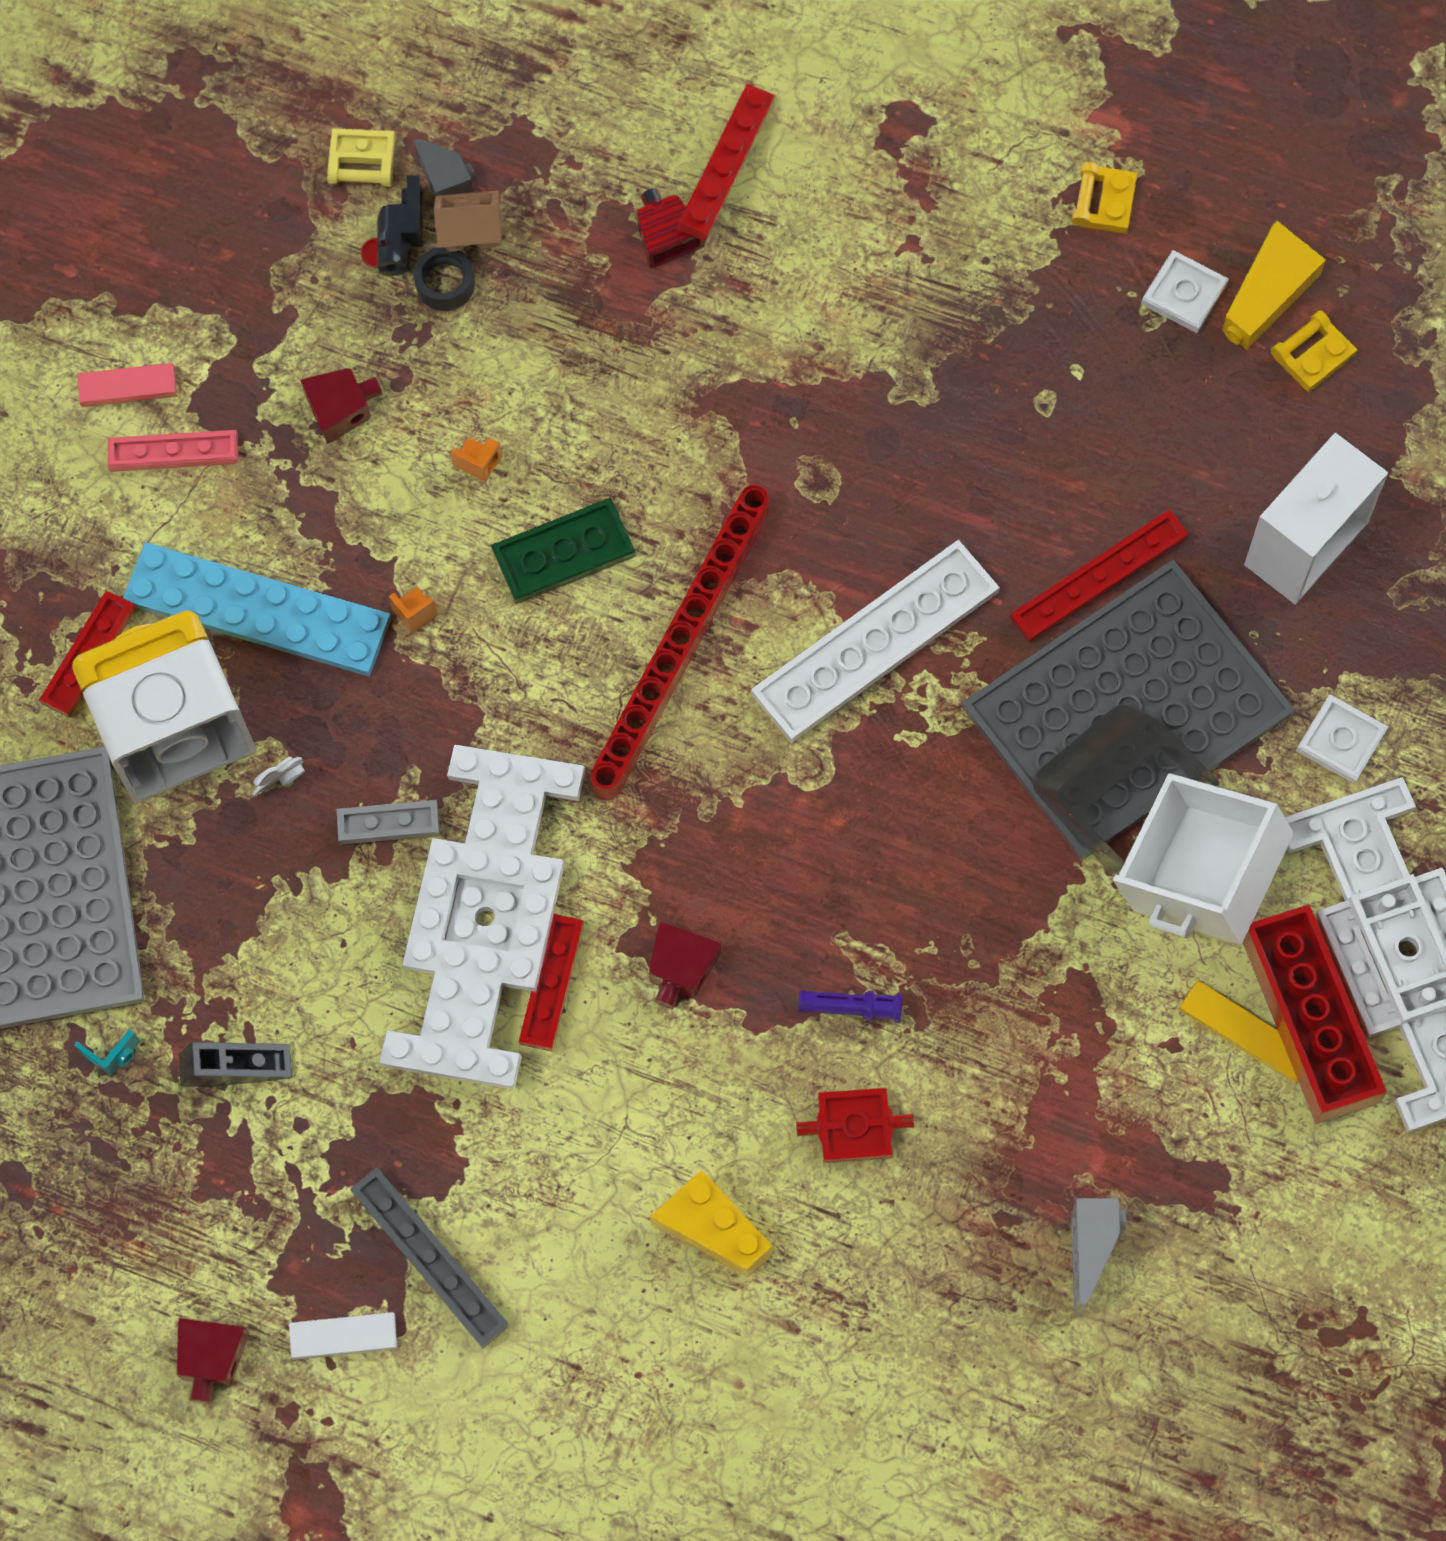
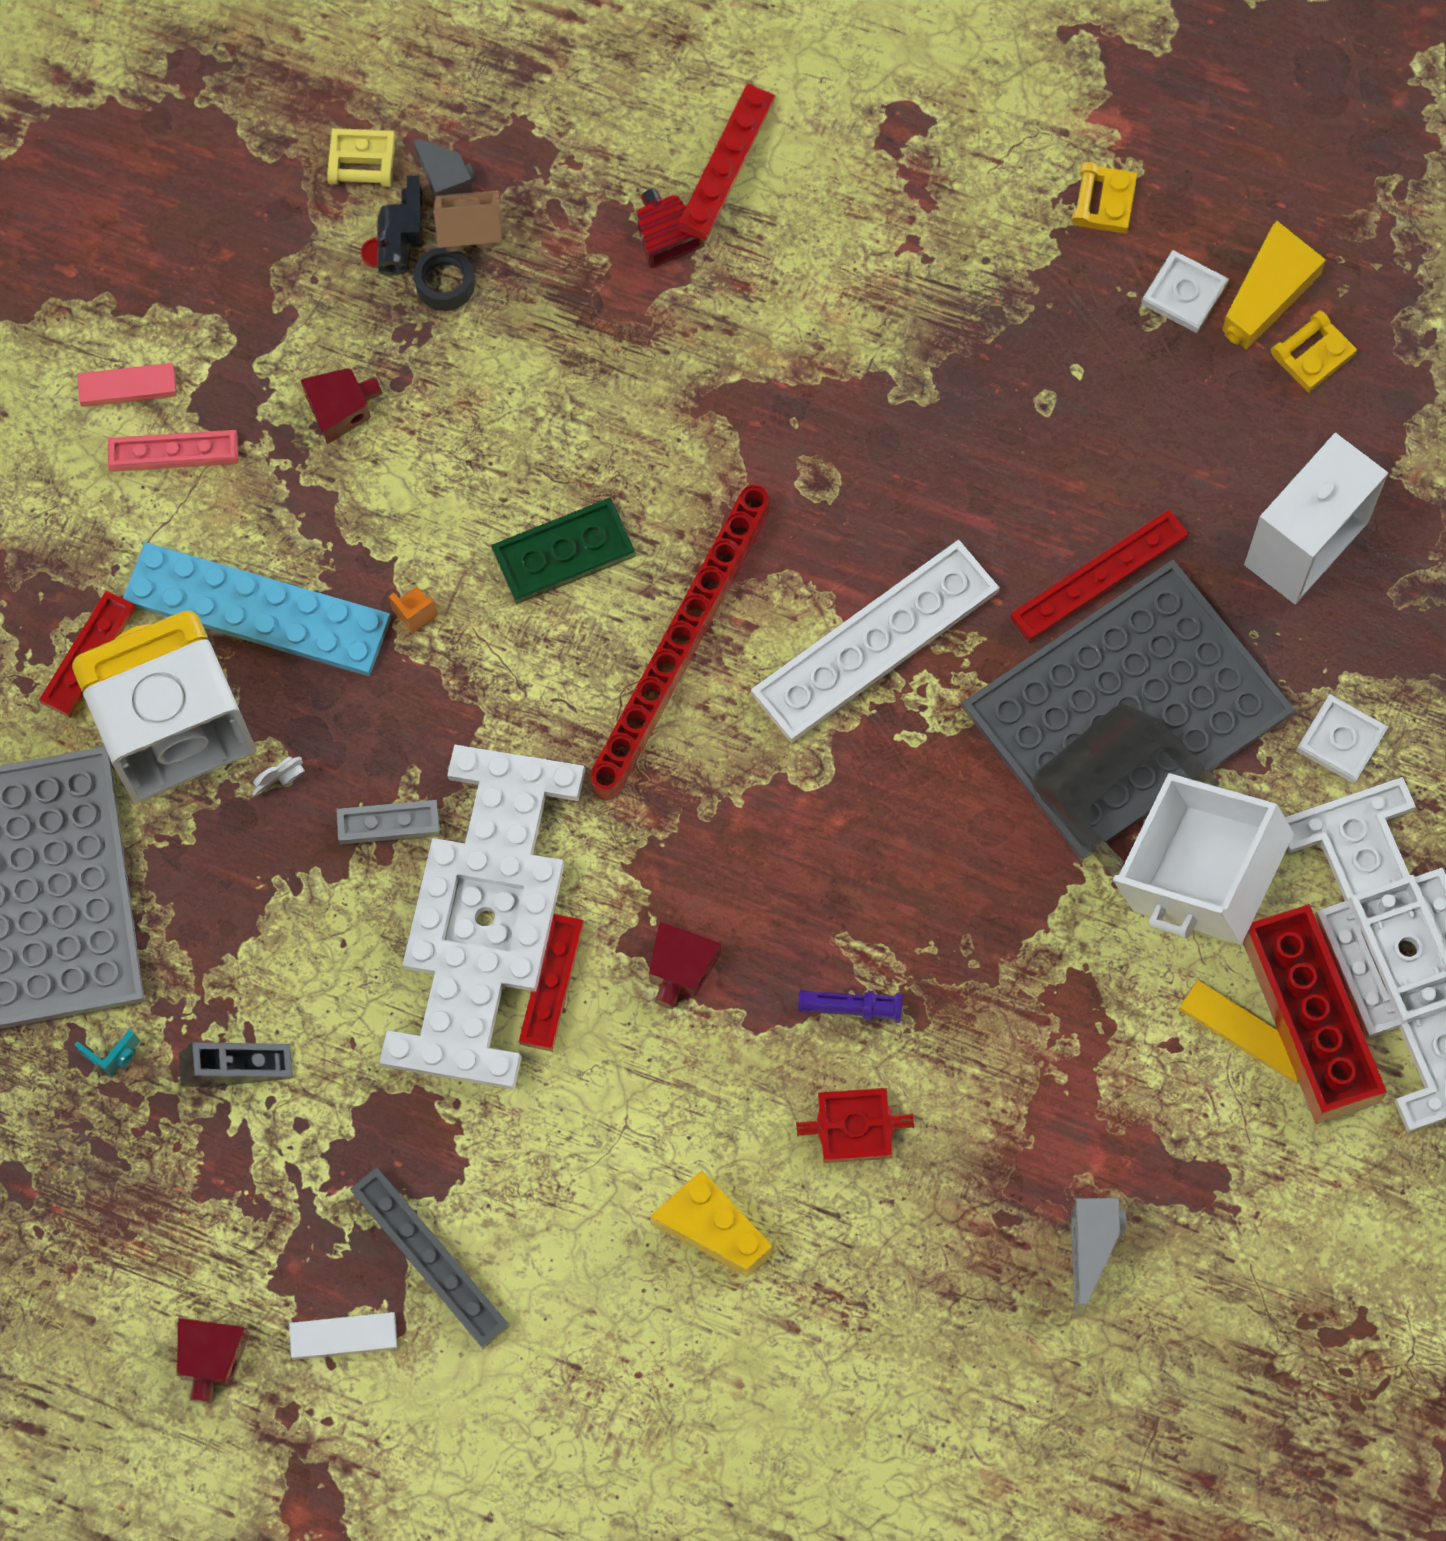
orange panel [450,437,502,482] -> none

